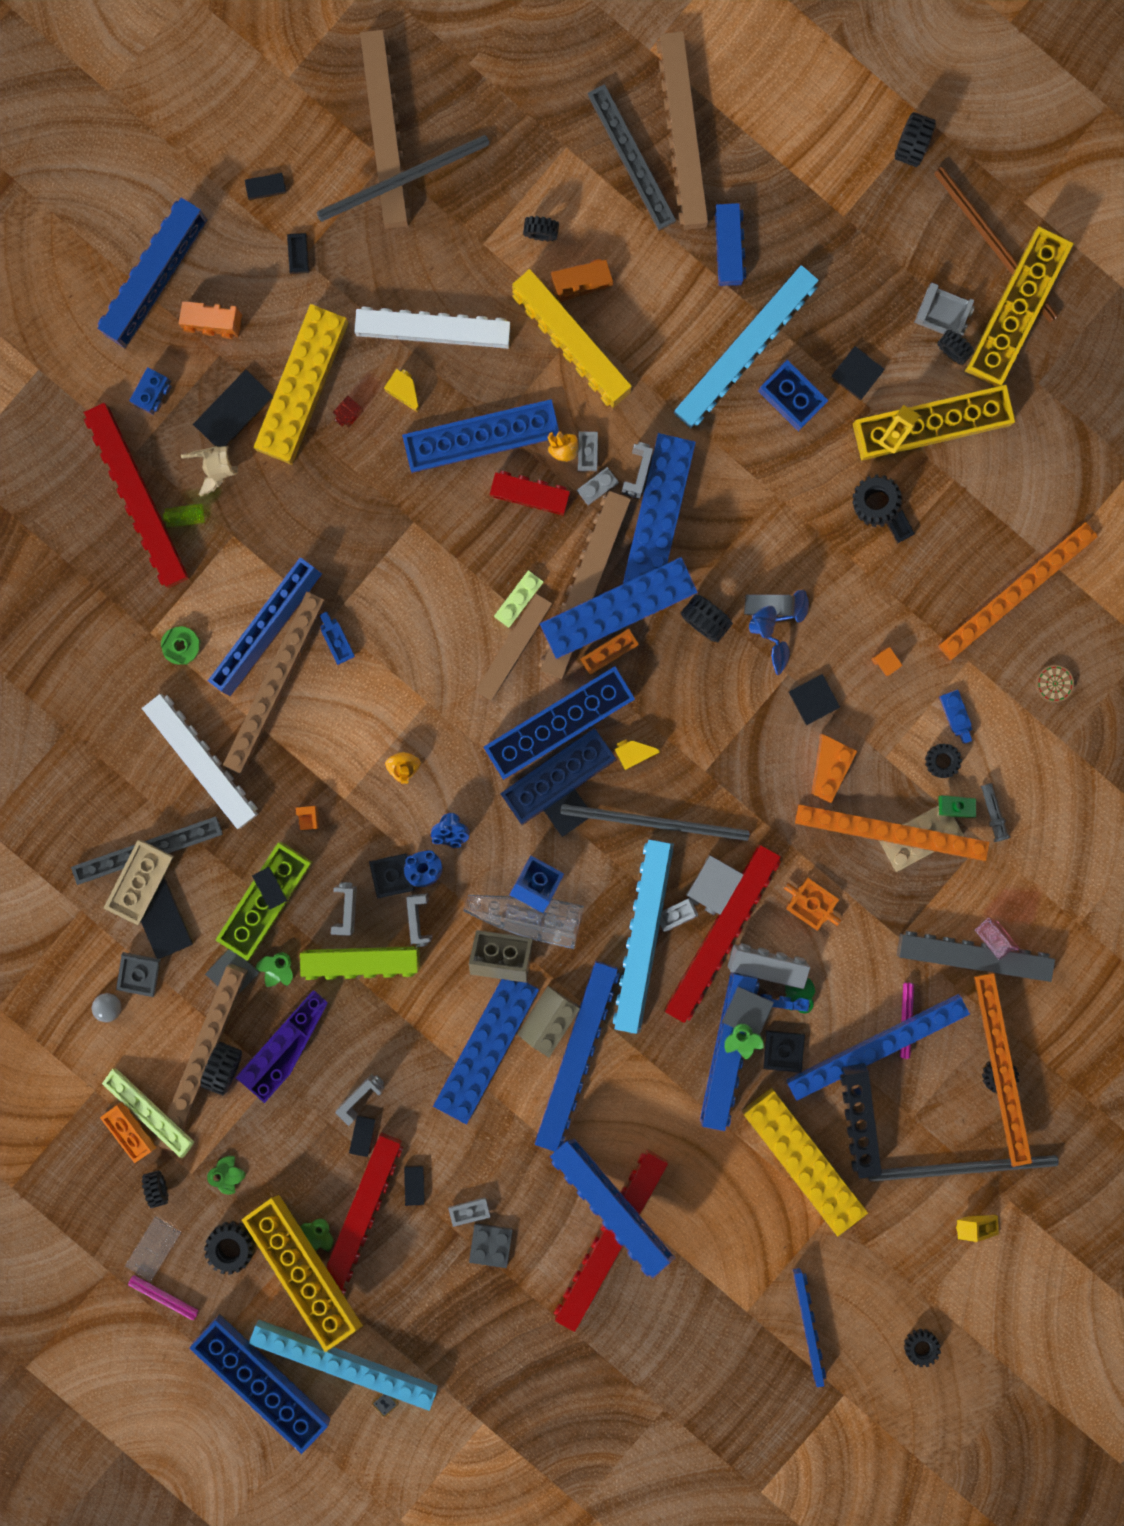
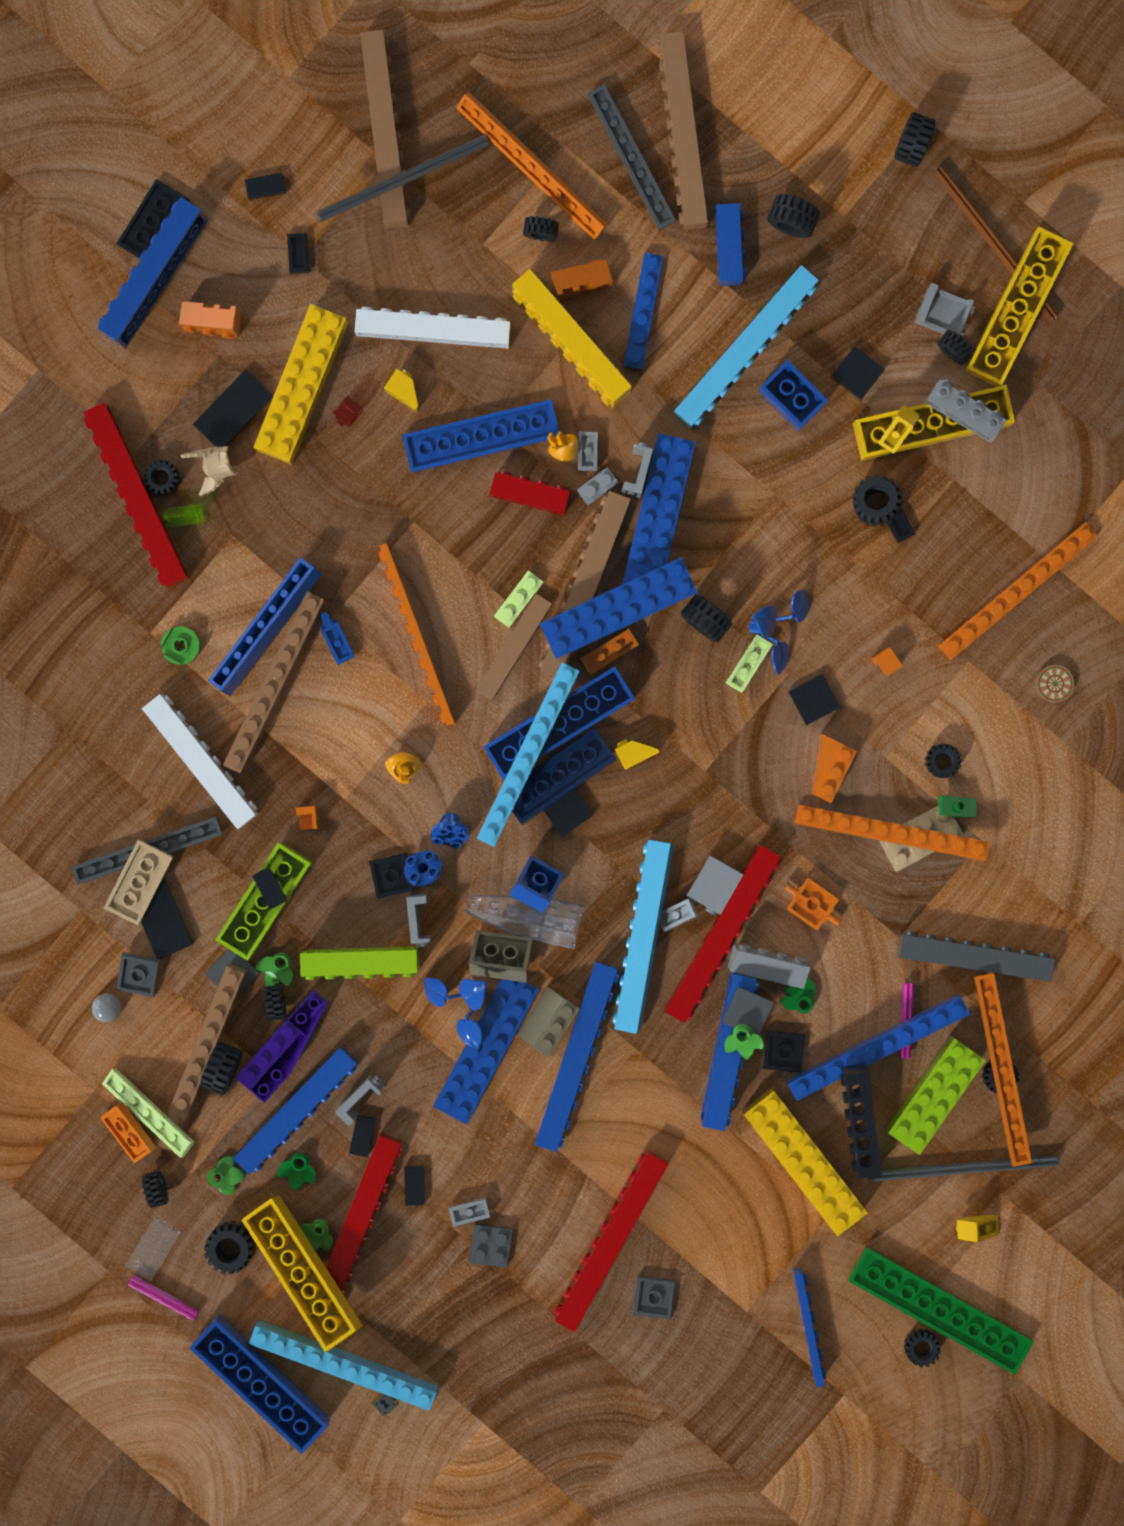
blue brick [129,367,171,415] -> none
light grey panel [331,882,357,936] -> none
blue brick [550,1139,676,1278] -> none
dark grey axle [560,804,750,841] -> none
dark grey beam [744,595,795,616] -> none
blue hinge [760,994,810,1012] -> none
blue hinge [939,690,972,744] -> none
clear pink panel [975,918,1019,960] -> none
dark grey pin [981,783,1011,842] -> none
none -> black tile [116,179,190,259]
none -> black tyre [143,459,180,496]
none -> blue brick [233,1046,358,1175]
none -> black tyre [264,984,287,1021]
none -> green plate [277,1153,316,1190]
none -> orange plate [378,543,455,726]
none -> blue plant [423,977,487,1049]
none -> orange plate [456,92,608,240]
none -> medium azure brick [477,663,579,847]
none -> blue plate [623,253,663,371]
none -> dark grey tile [633,1275,676,1319]
none -> yellowish green plate [726,634,773,693]
none -> black tyre [767,194,821,238]
none -> green plate [847,1246,1034,1375]
none -> lime brick [885,1036,986,1155]
none -> light grey brick [924,379,1006,443]

